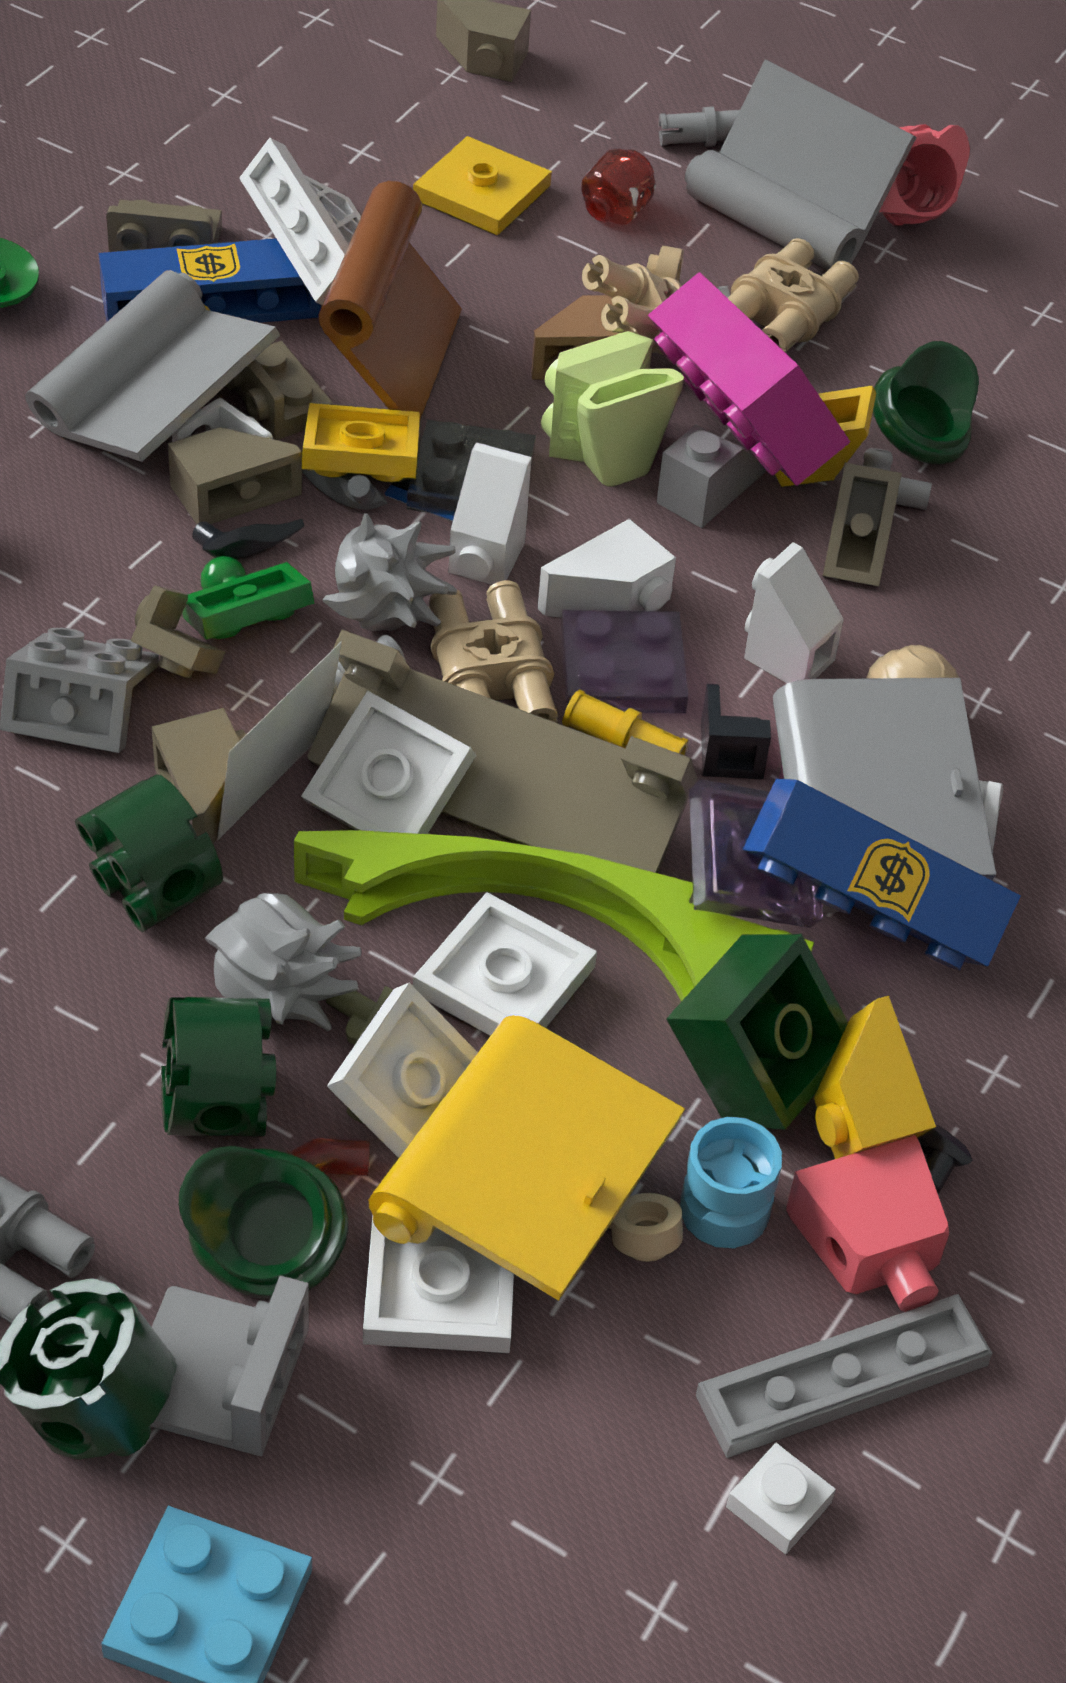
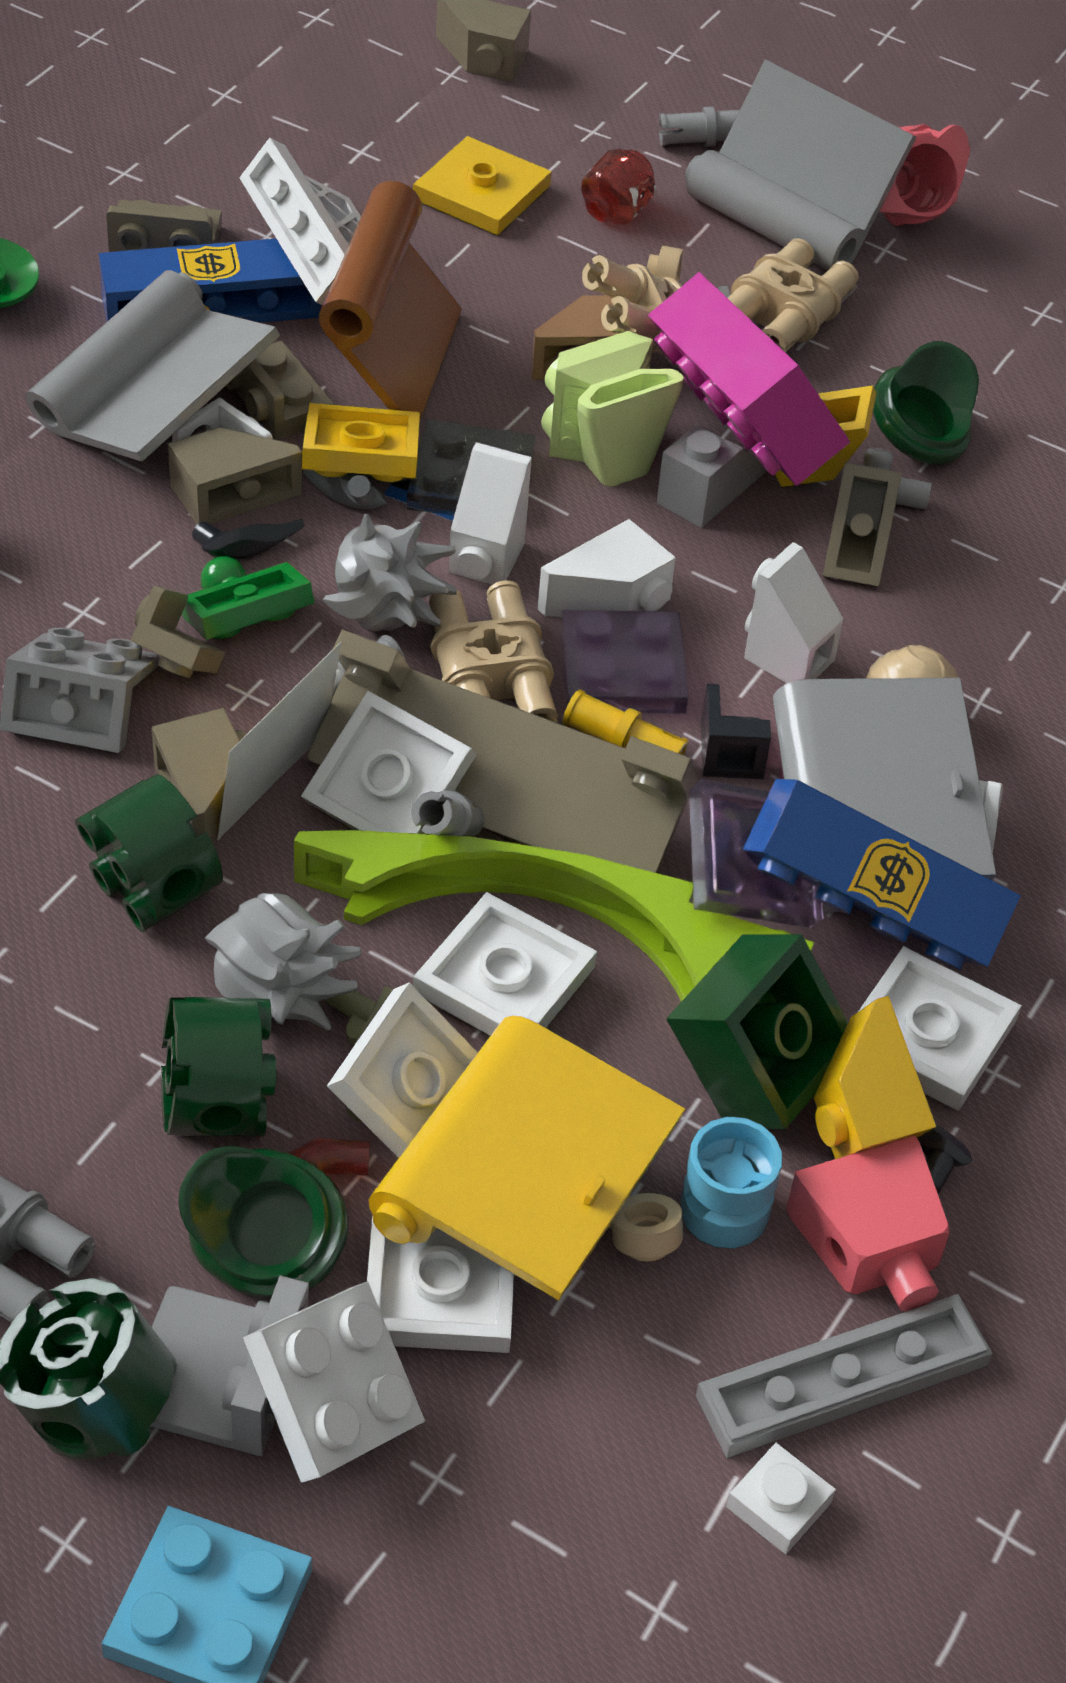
none -> white plate [243,1281,425,1483]
none -> light grey pin [411,790,484,837]
none -> white plate [858,946,1022,1111]

